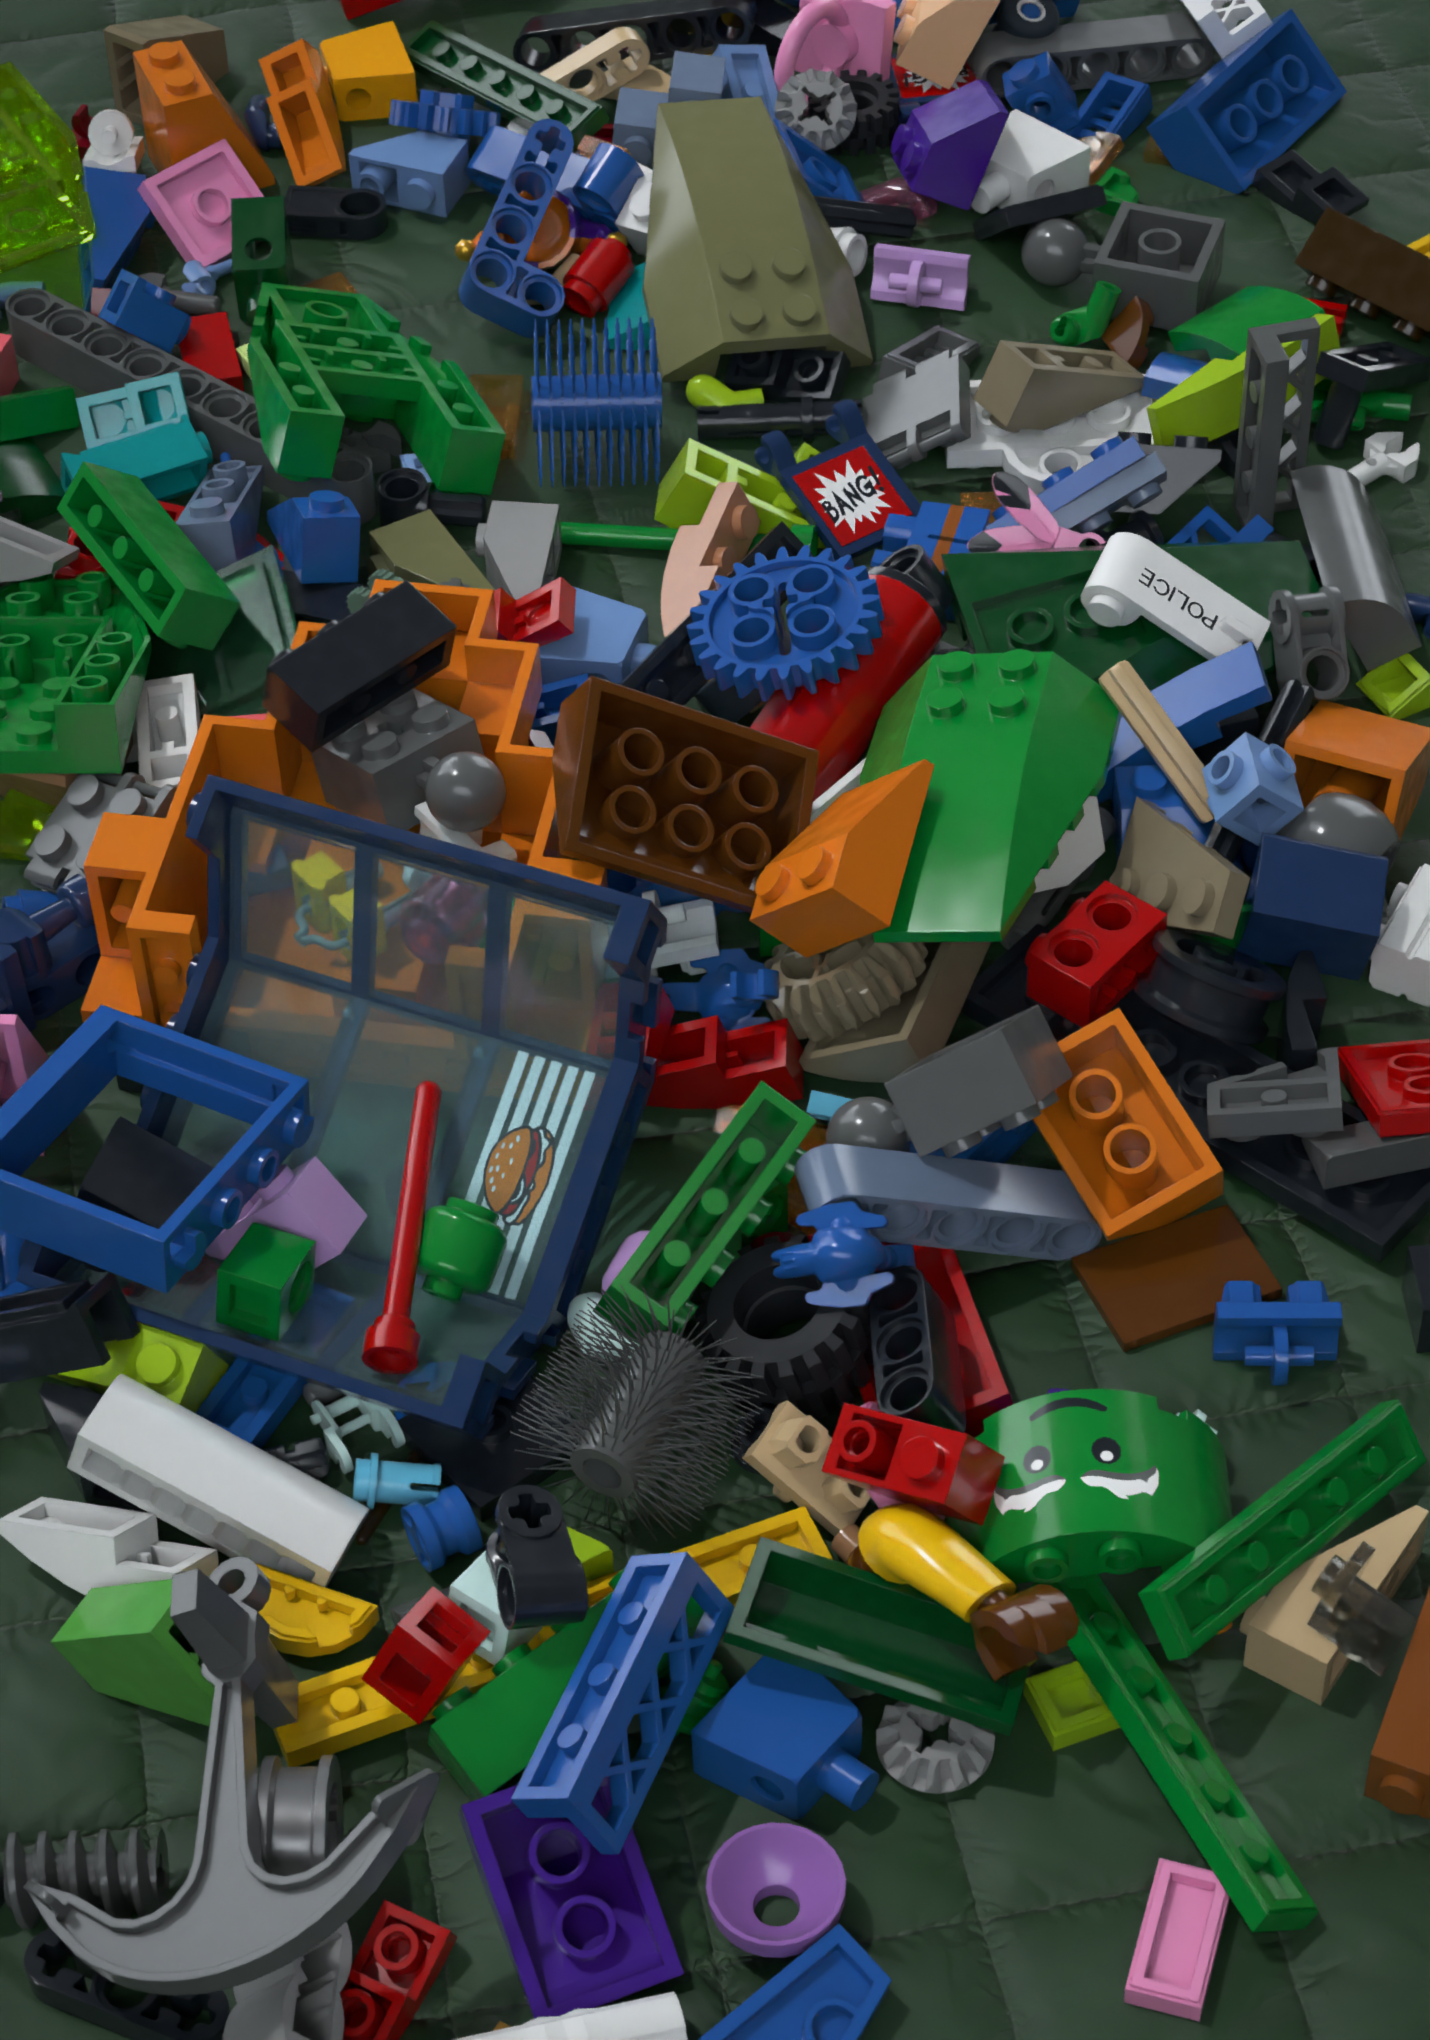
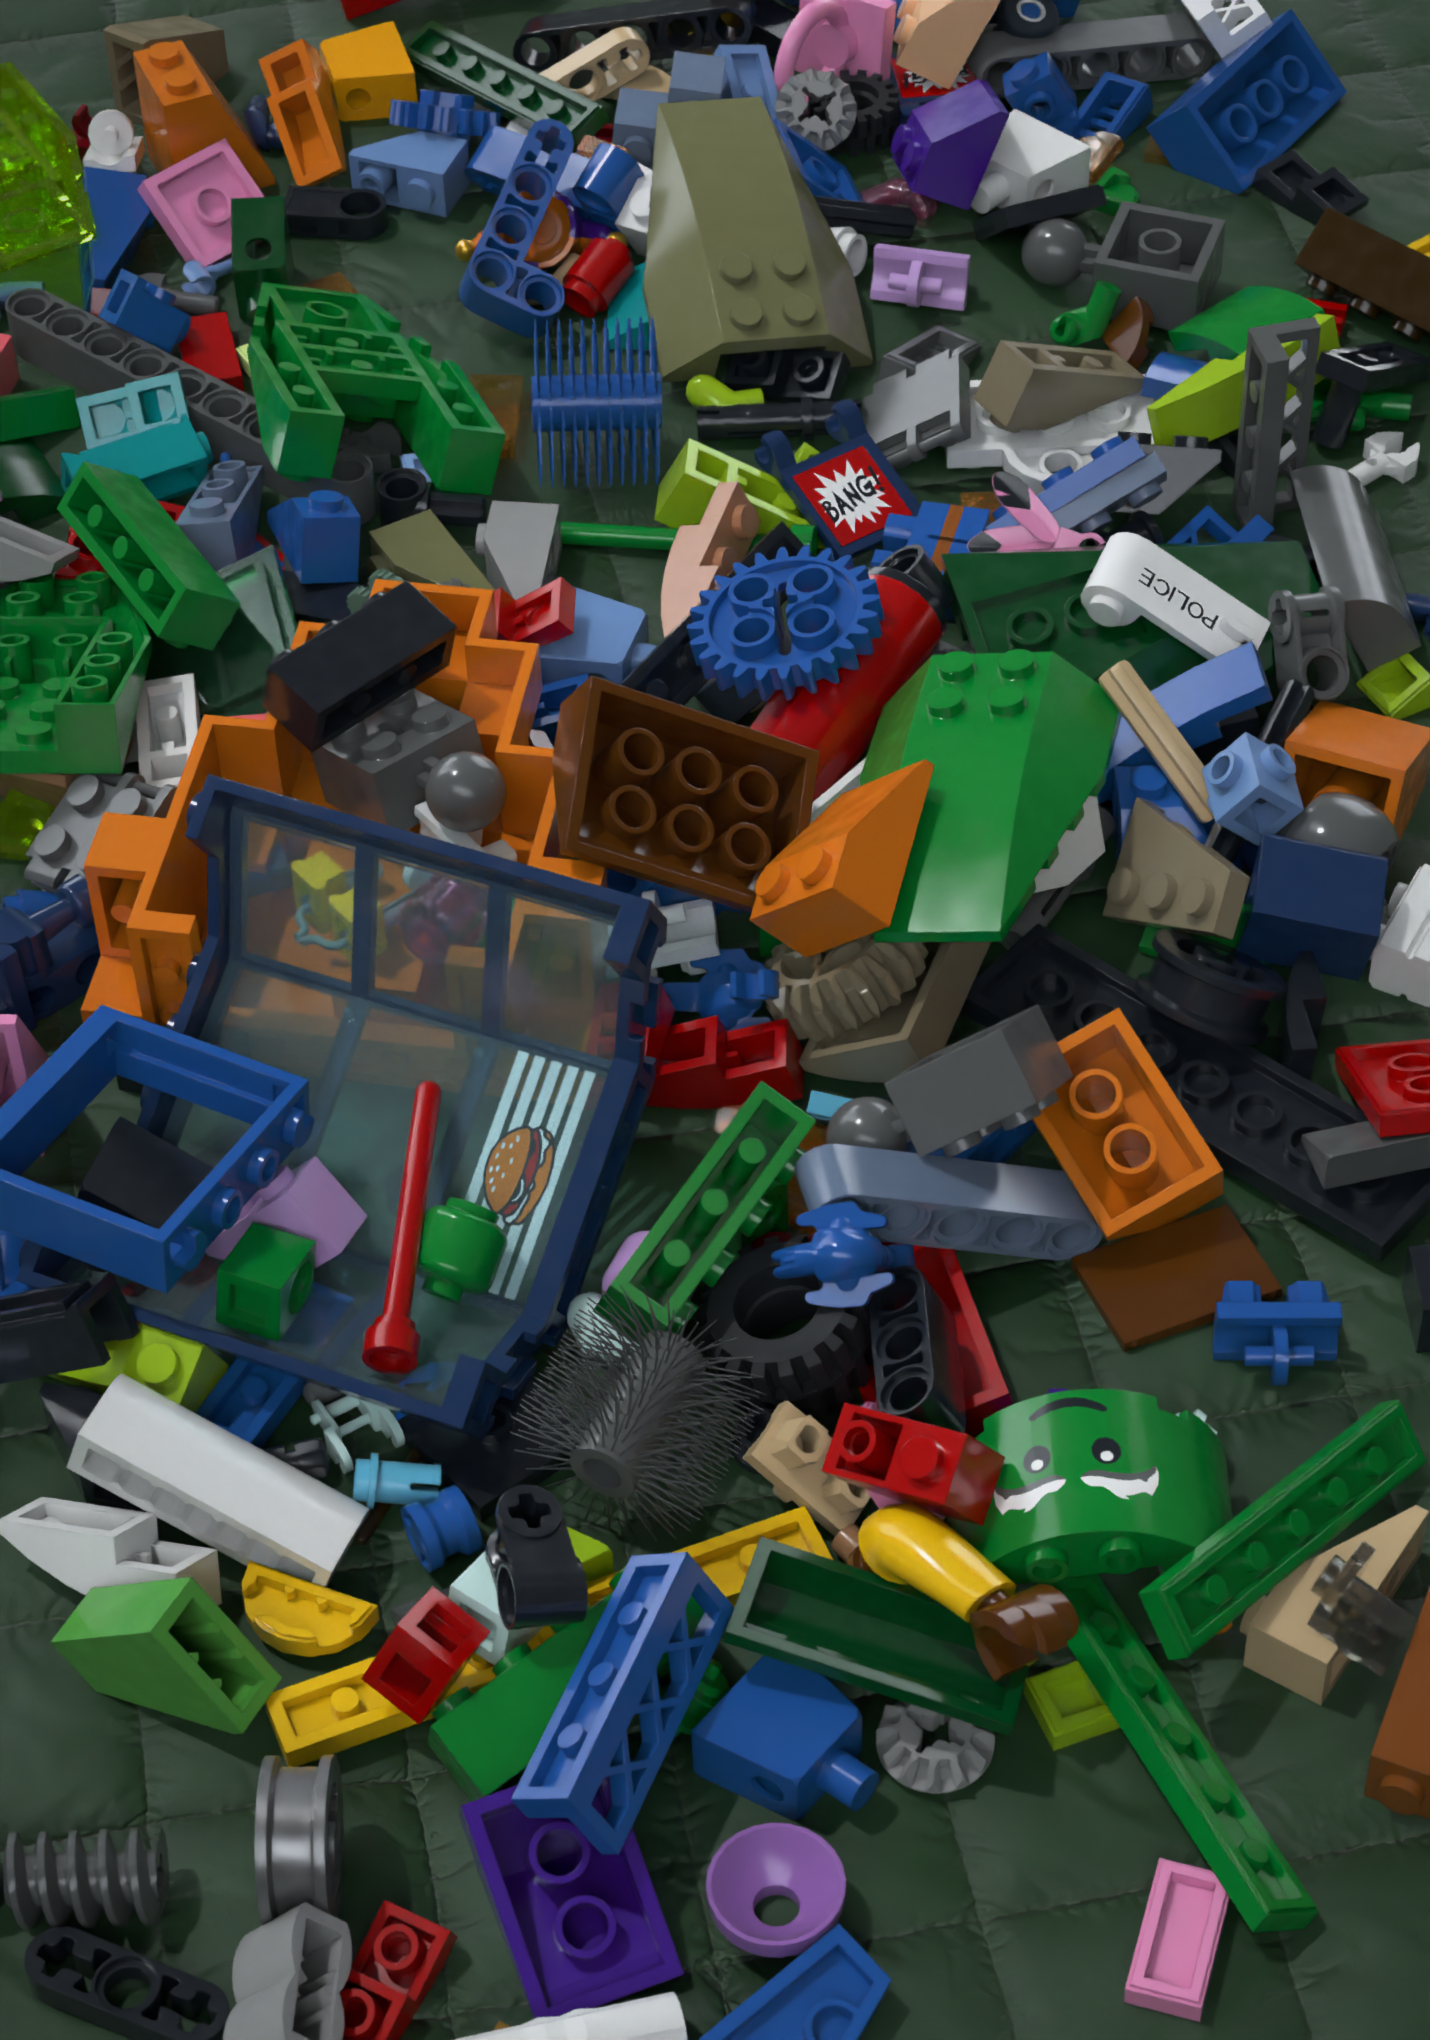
dark grey piece [23,1556,439,1996] -> none
red brick [1025,880,1167,1028] -> none
dark grey wing [1207,1047,1344,1142] -> none

